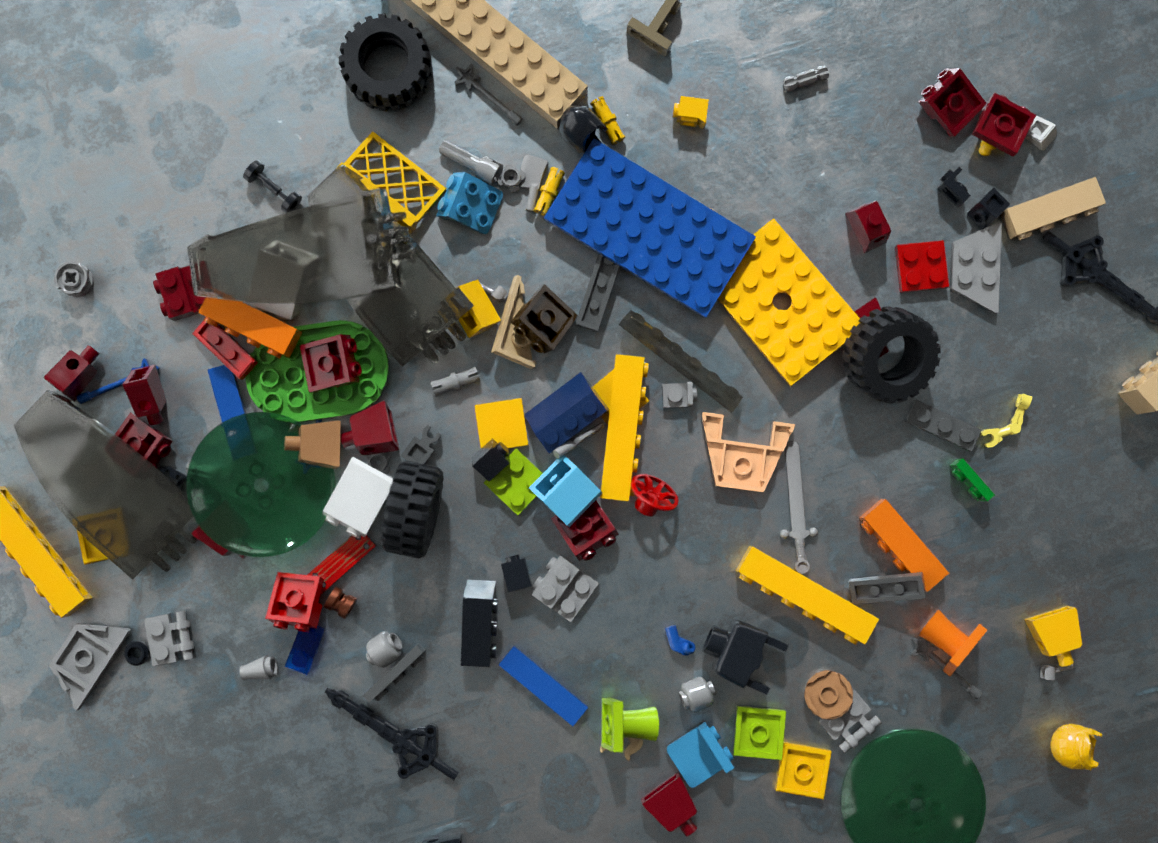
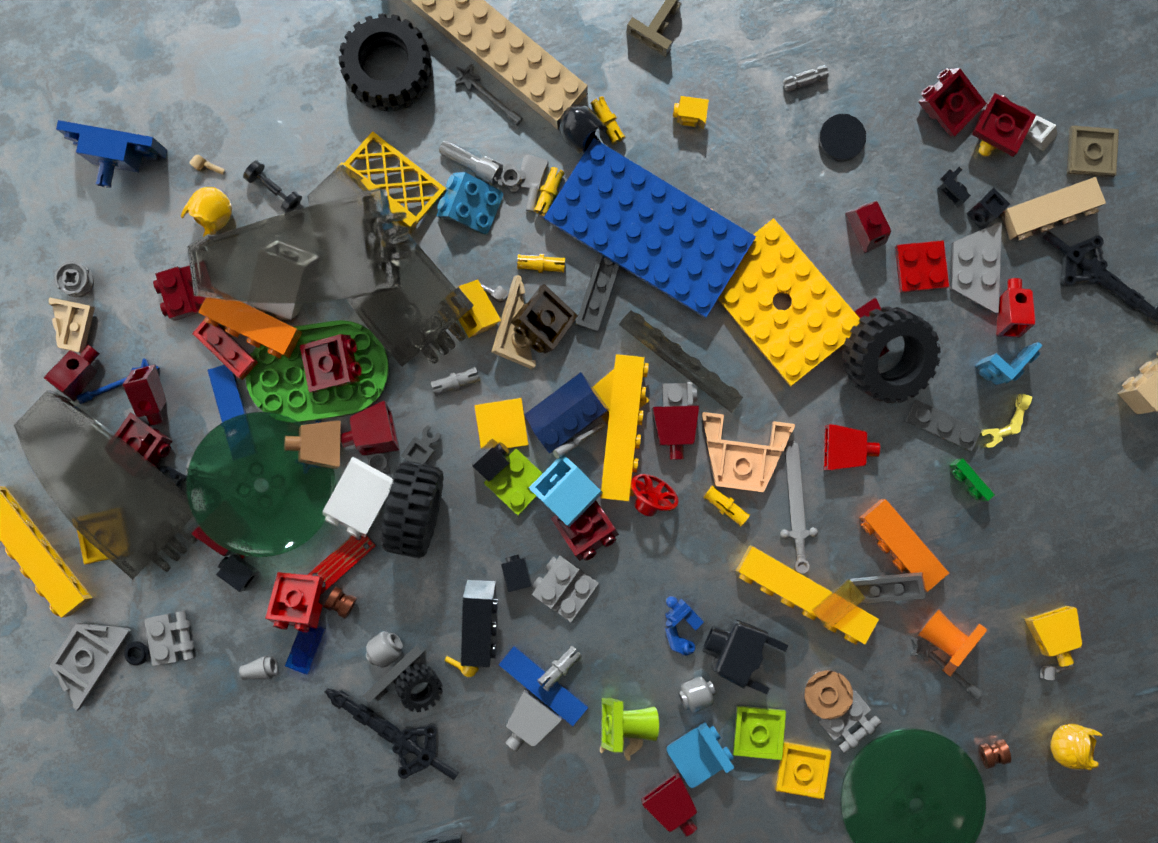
none -> tan wing [49,297,95,353]
none -> blue brick [56,120,167,188]
none -> yellow hair [181,187,232,238]
none -> tan hand [189,155,225,175]
none -> black brick [216,554,259,592]
none -> black tyre [395,664,443,712]
none -> yellow hand [445,656,479,677]
none -> light grey torso [506,688,562,752]
none -> yellow pin [517,254,565,273]
none -> light grey pin [537,646,582,691]
none -> dark red torso [652,406,699,460]
none -> blue piece [665,596,704,631]
none -> yellow pin [703,485,750,527]
none -> clear yellow tile [811,579,865,630]
none -> black tile [819,114,866,161]
none -> red torso [823,424,880,471]
none -> dark azure bracket [975,342,1042,385]
none -> copper wheel [978,739,1012,769]
none -> red torso [996,278,1035,338]
none -> dark tan tile [1067,125,1119,177]

